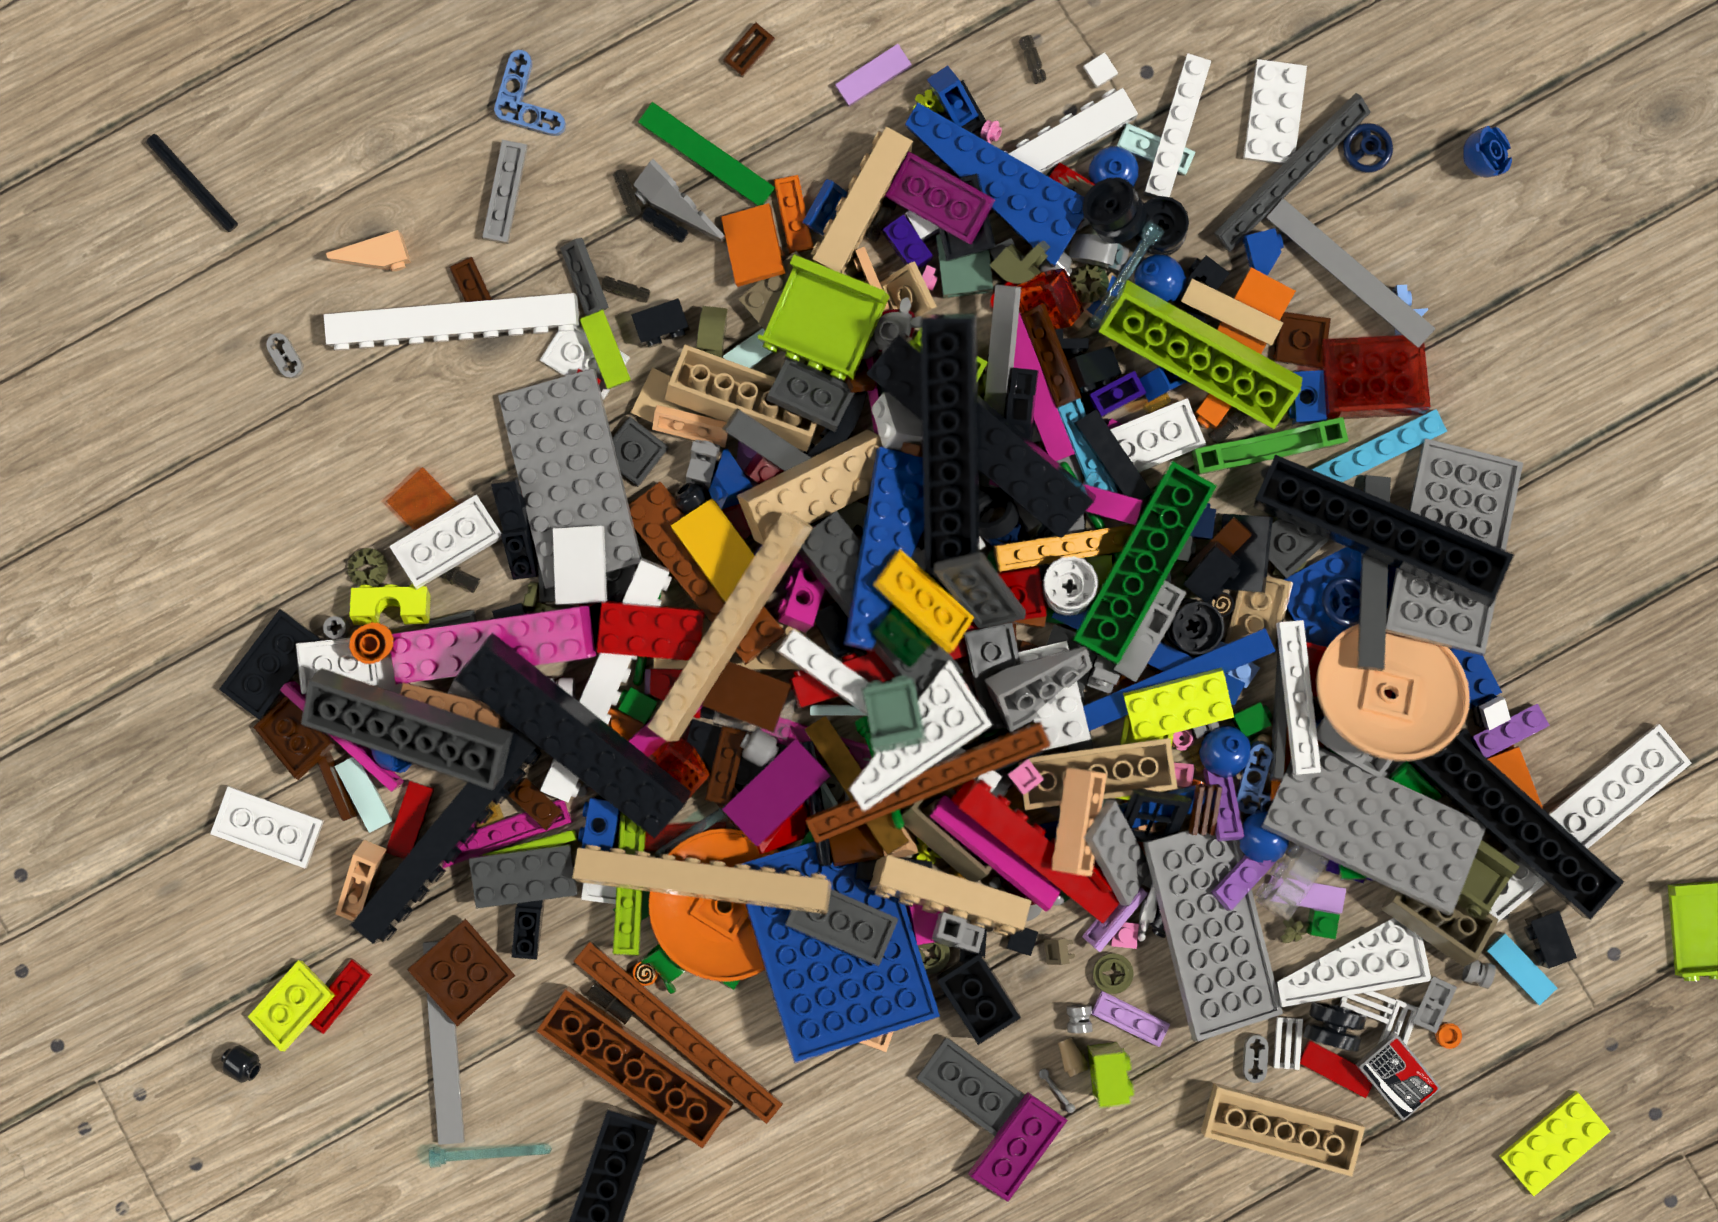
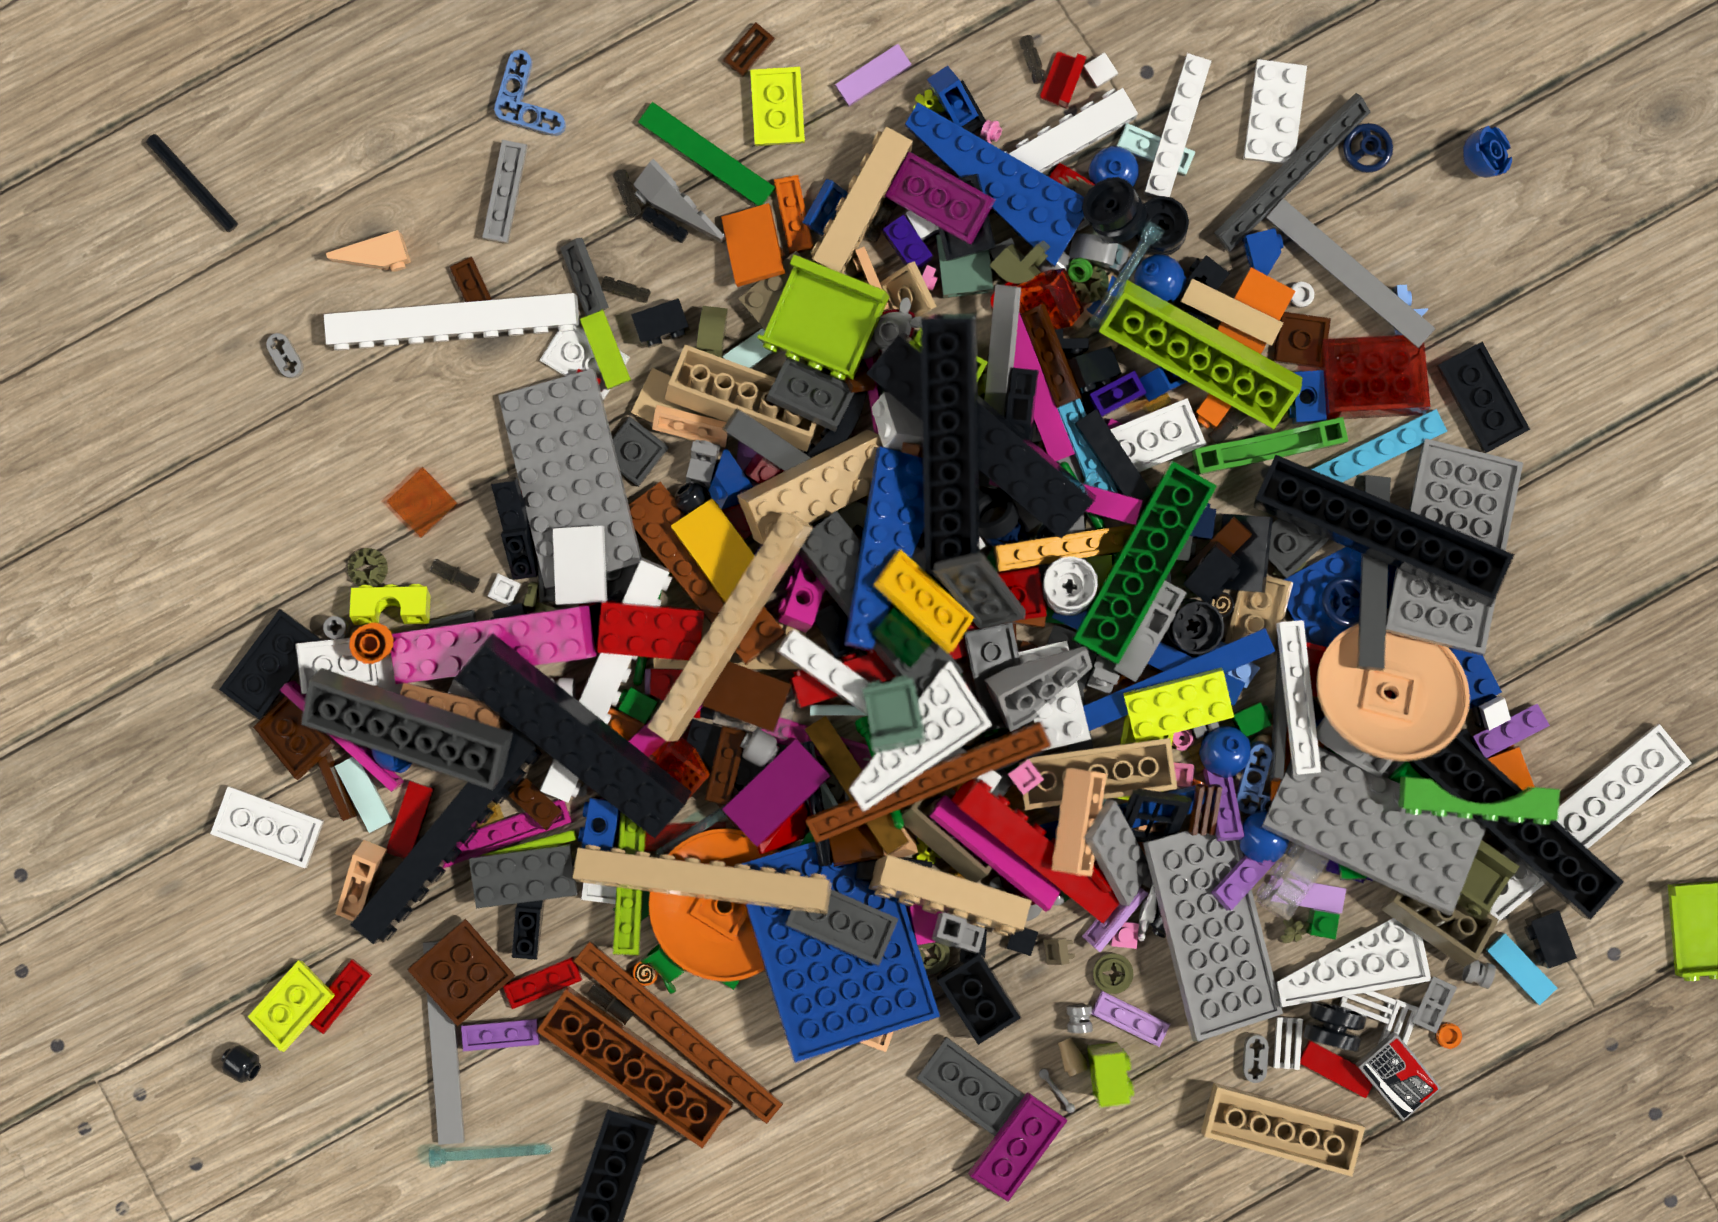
white plate [389,495,502,590] -> none
neon yellow plate [1499,1091,1611,1196] -> none
none -> medium lavender plate [461,1018,540,1051]
none -> white tile [488,574,522,606]
none -> red tile [503,957,583,1009]
none -> neon yellow plate [750,67,805,146]
none -> red panel [1040,52,1087,109]
none -> bright green plate [1068,258,1093,283]
none -> white tile [1290,282,1314,308]
none -> bright green arch [1398,777,1560,825]
none -> black plate [1436,341,1530,453]

